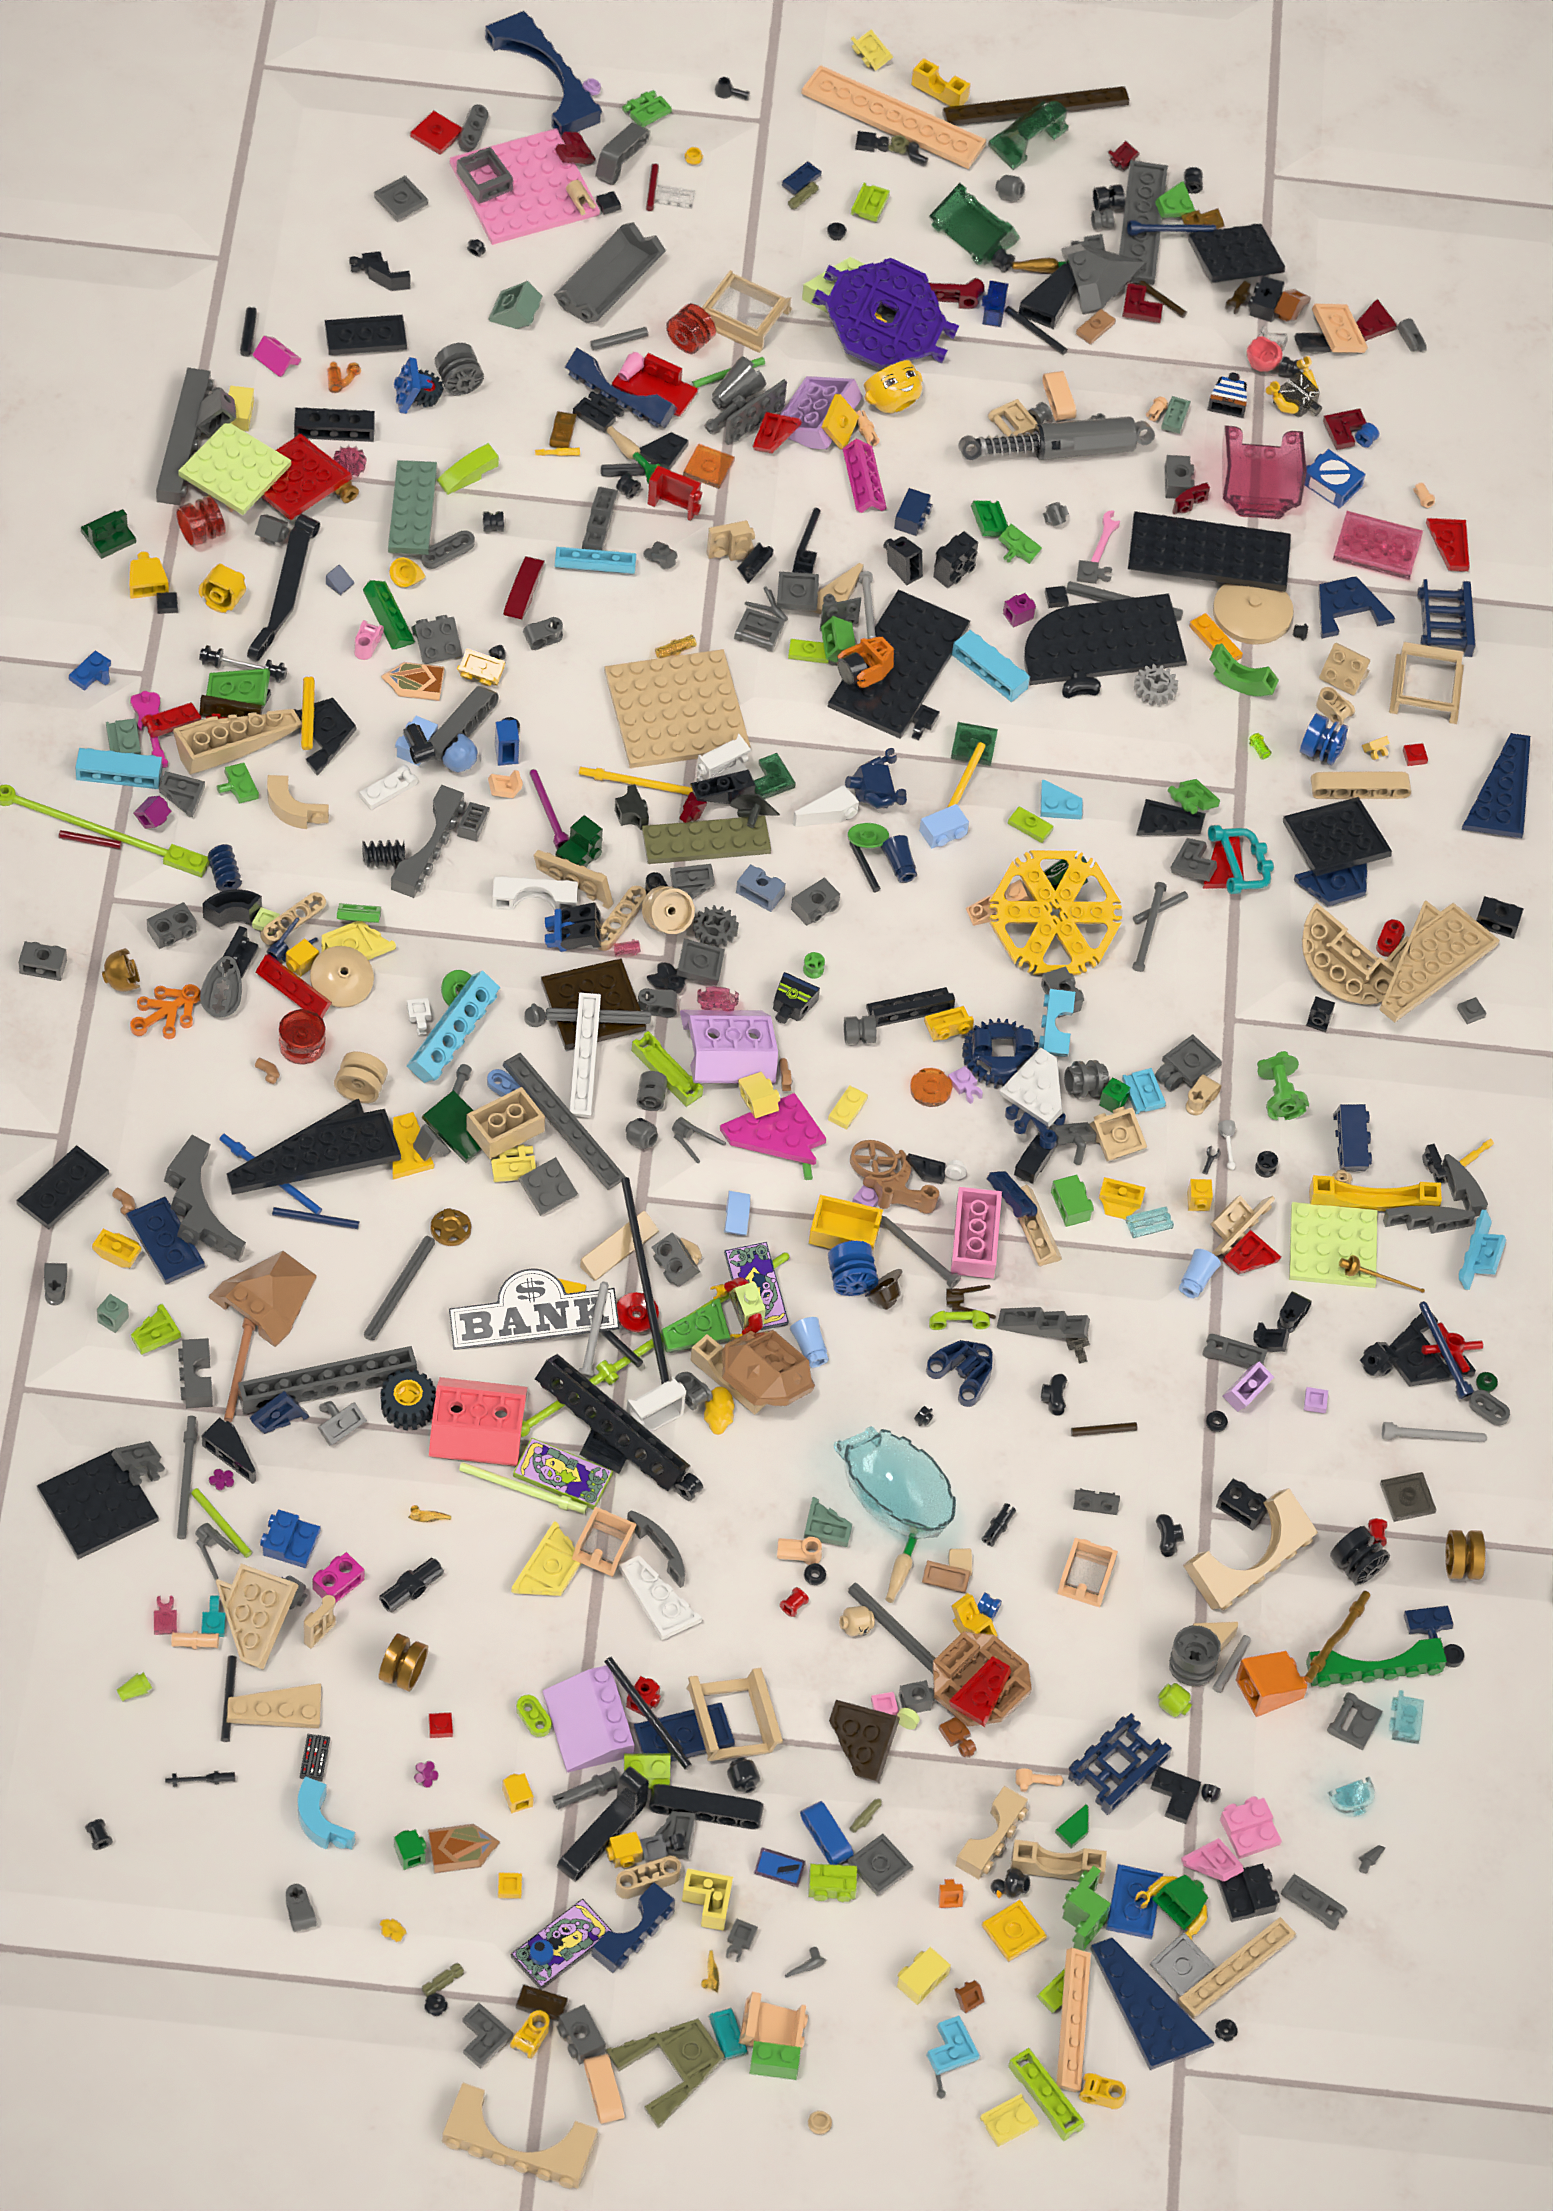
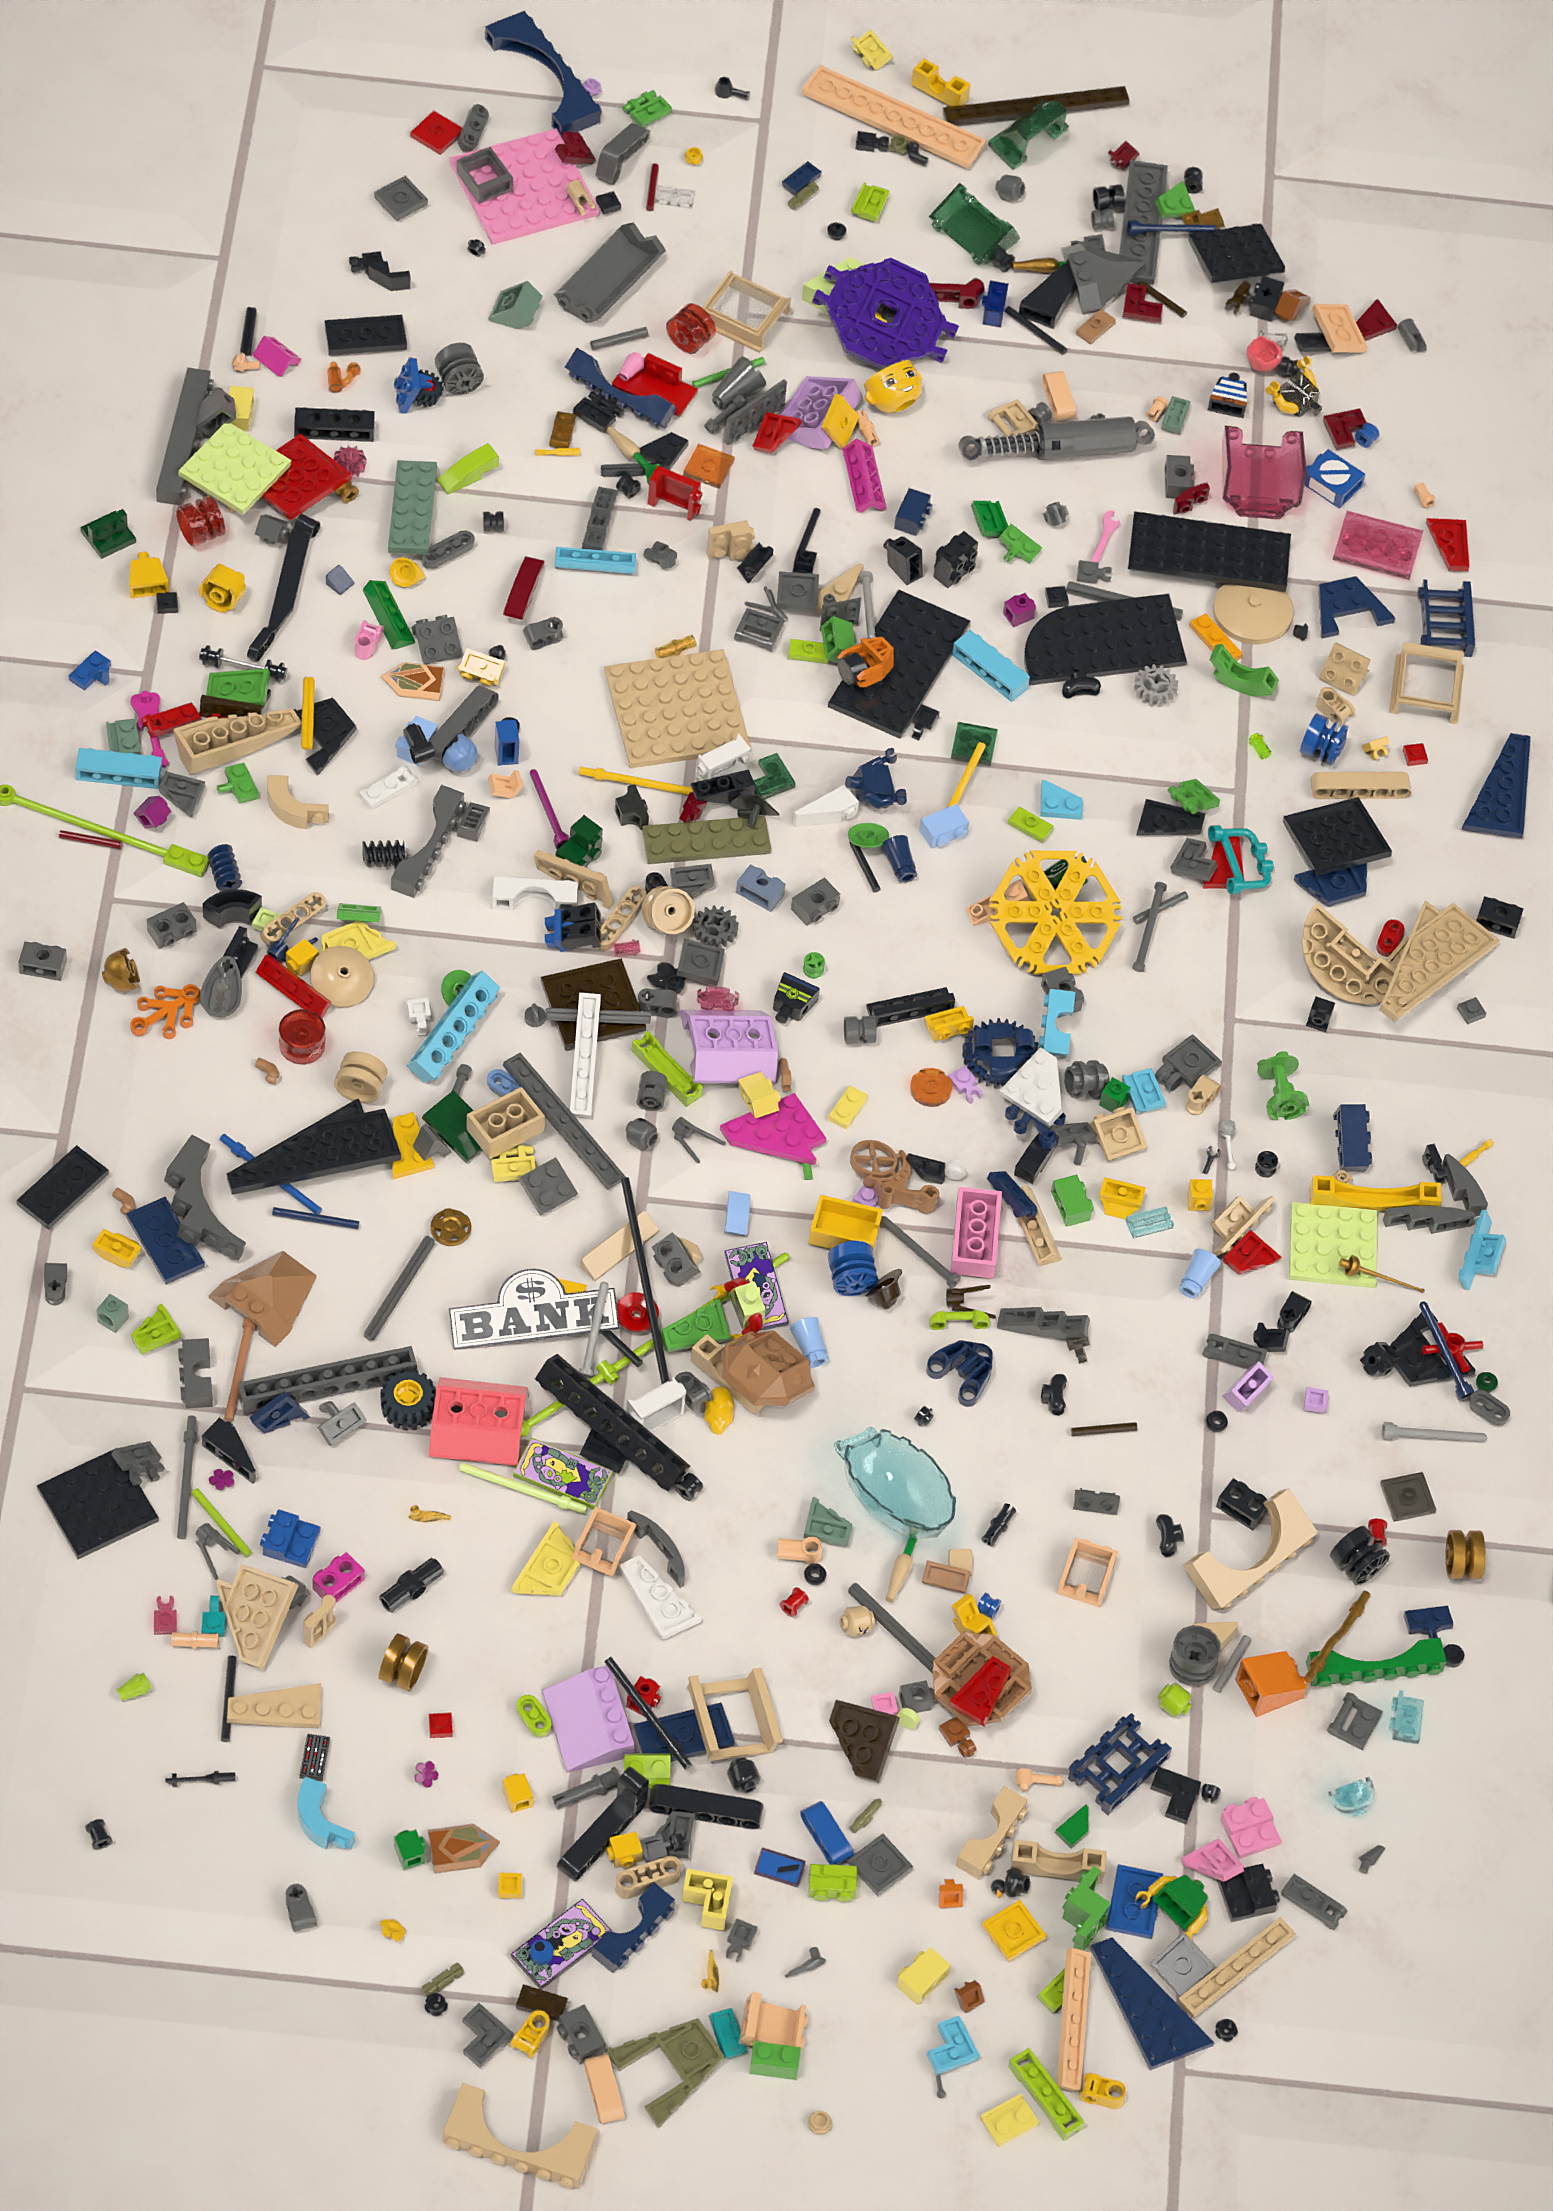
none -> light nougat plate [231,353,261,372]

